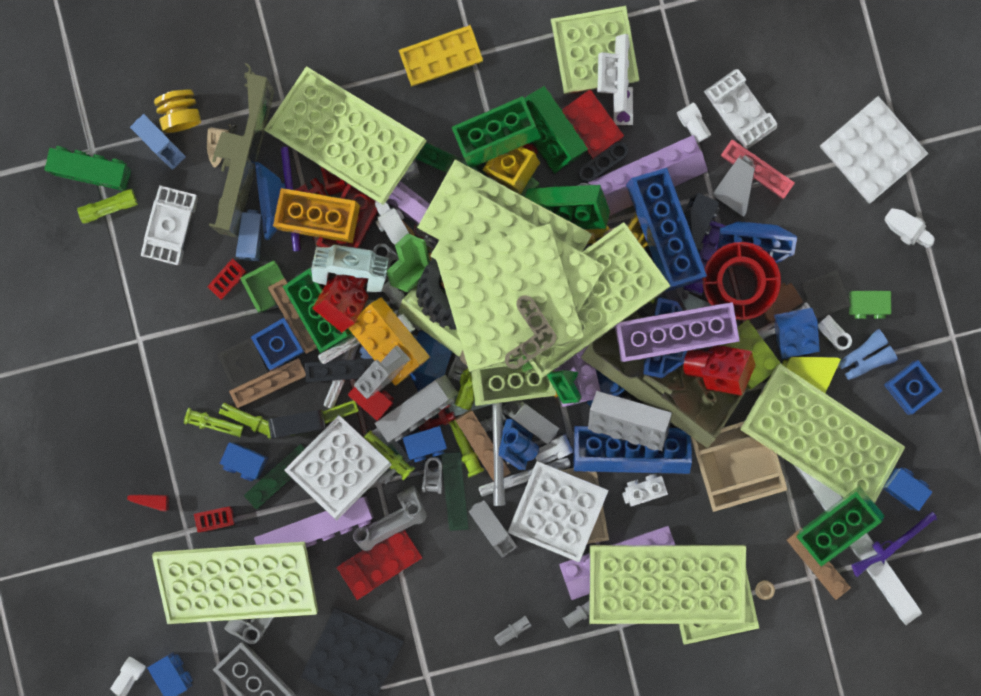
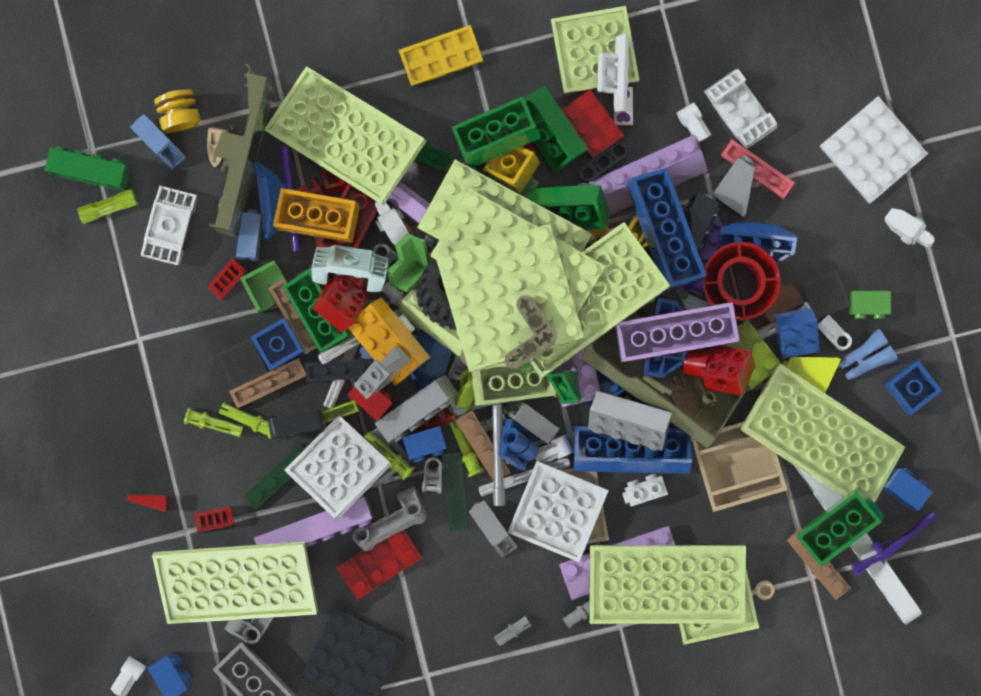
blue brick [219,442,268,481] -> none

